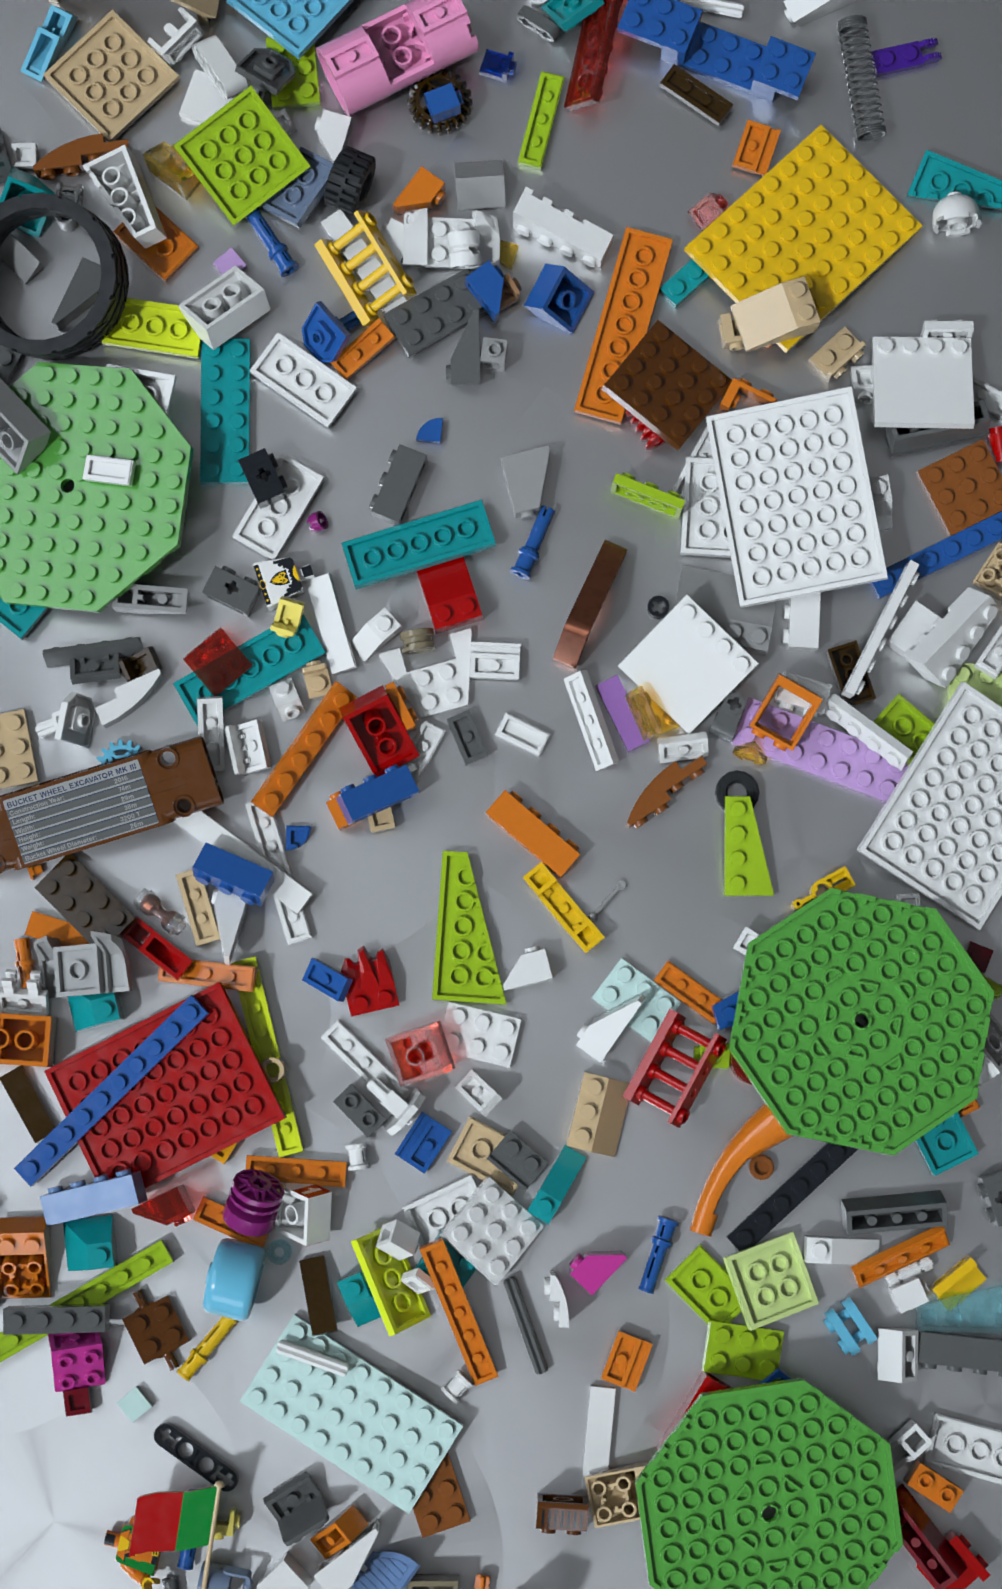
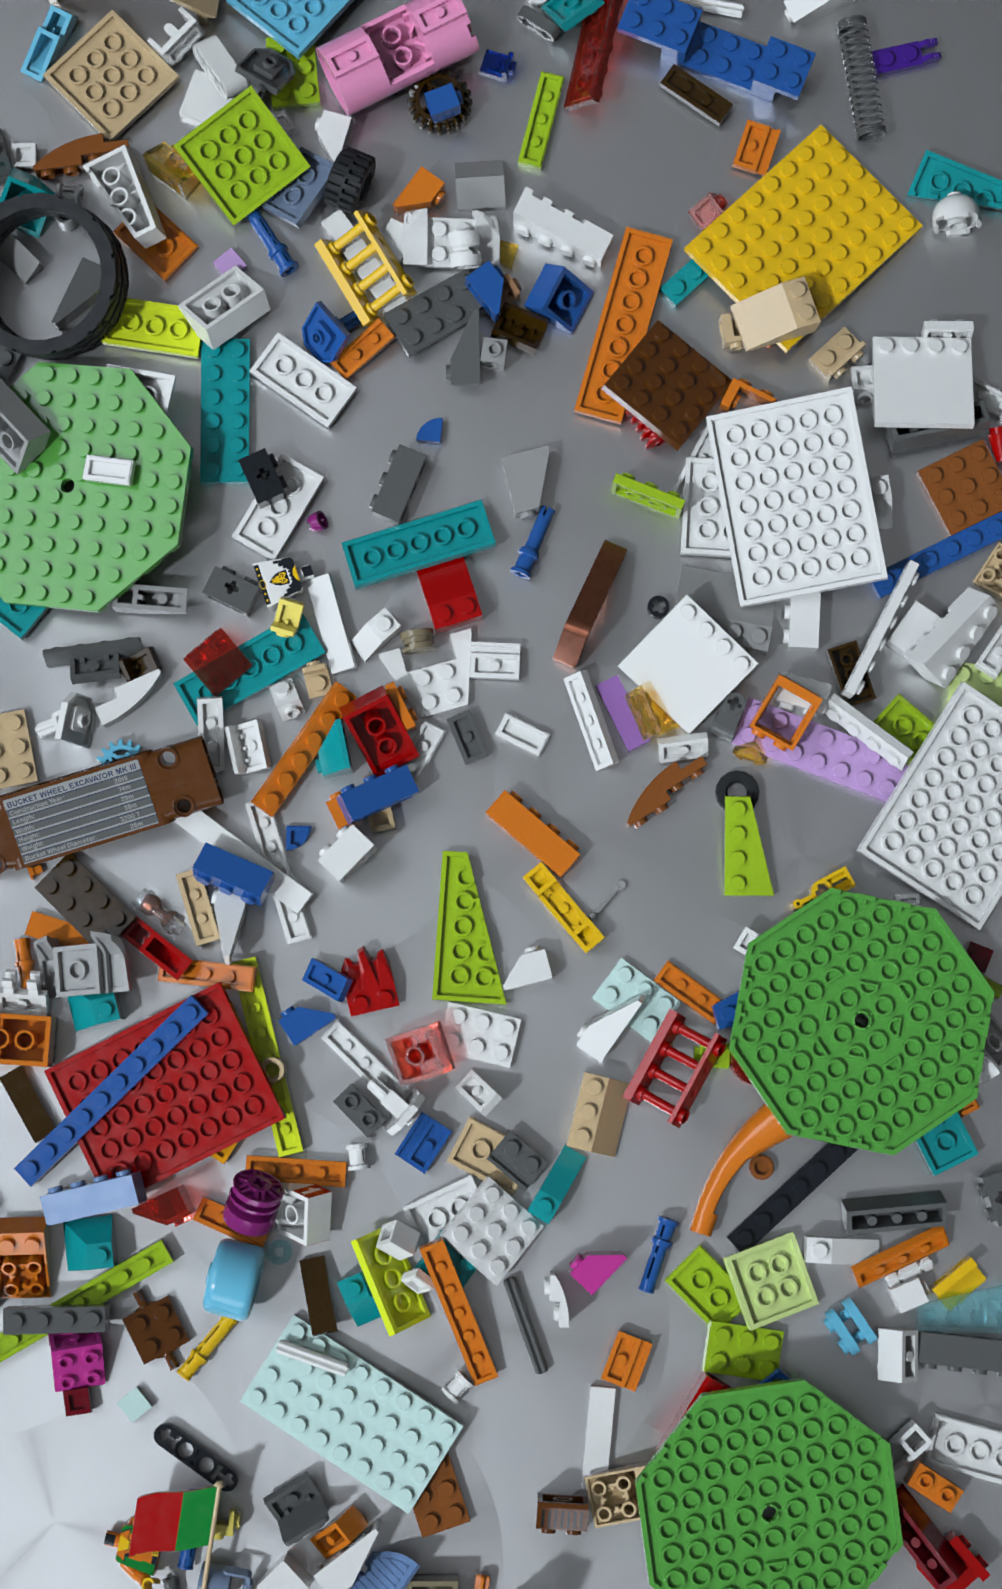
none -> blue slope [278,1006,338,1046]
none -> teal slope [315,719,354,779]
none -> white brick [318,824,377,884]
none -> dark brown bracket [490,302,549,355]

